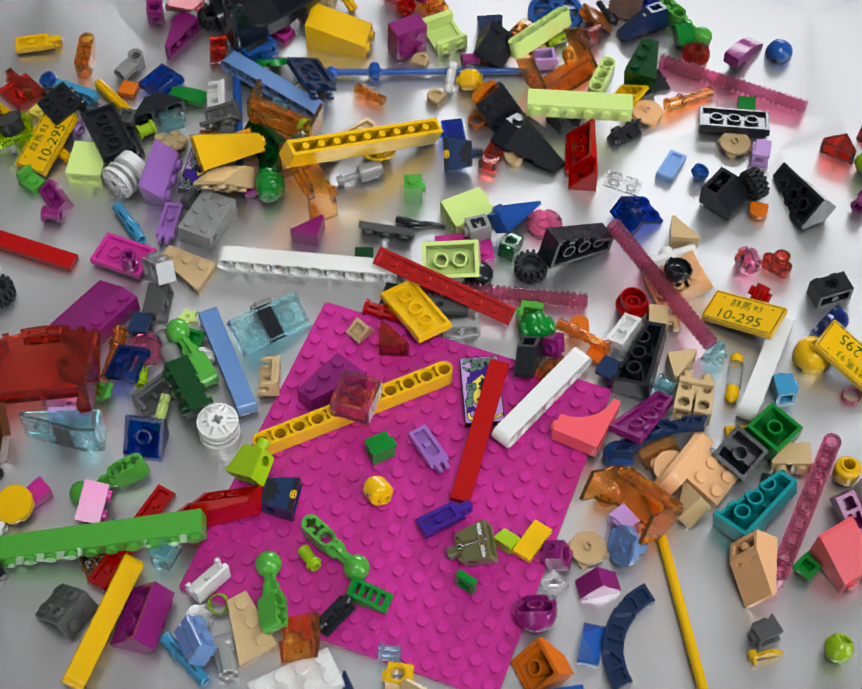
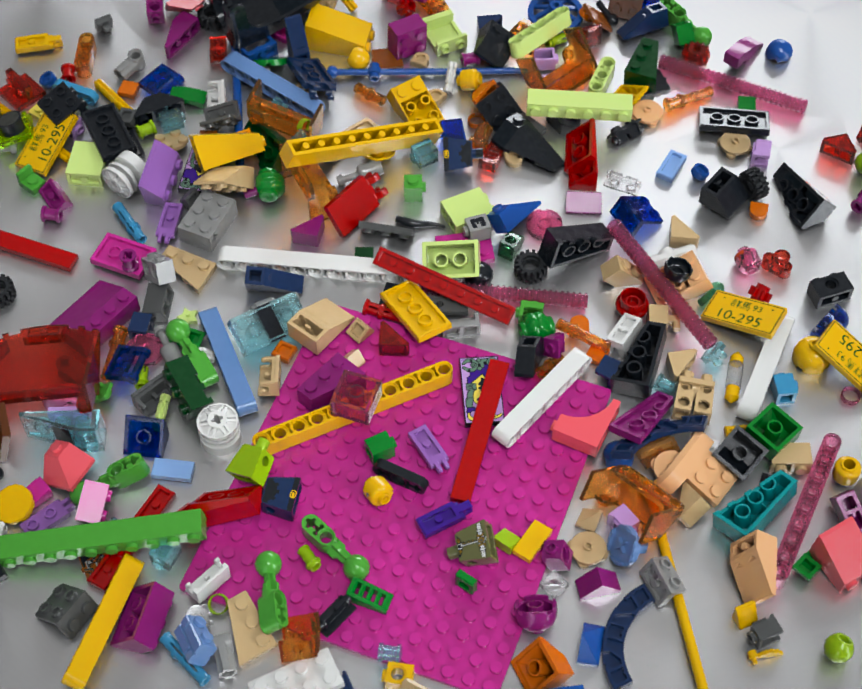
none -> medium lavender hinge [19,497,76,532]
none -> coral slope [43,439,96,492]
none -> red bush [61,63,76,83]
none -> dark grey tile [94,14,113,36]
none -> light blue tile [151,458,195,483]
none -> dark blue slope [244,266,304,294]
none -> orange tile [271,340,298,364]
none -> dark blue slope [284,13,310,58]
none -> tan slope [287,298,355,355]
none -> red tile [323,172,389,237]
none -> tan slope [344,349,366,368]
none -> yellow piece [347,47,370,69]
none -> dark orange piece [371,48,404,69]
none -> black beam [372,458,429,494]
none -> yellow slope [386,75,445,123]
none -> clear light blue brick [410,138,438,169]
none -> clear orange piece [469,121,493,155]
none -> slope [565,191,602,215]
none -> tan slope [575,508,603,532]
none -> tan slope [600,255,644,287]
none -> light grey bracket [639,556,686,607]
none -> clear green bar [698,281,725,306]
none -> yellow slope [732,600,758,630]

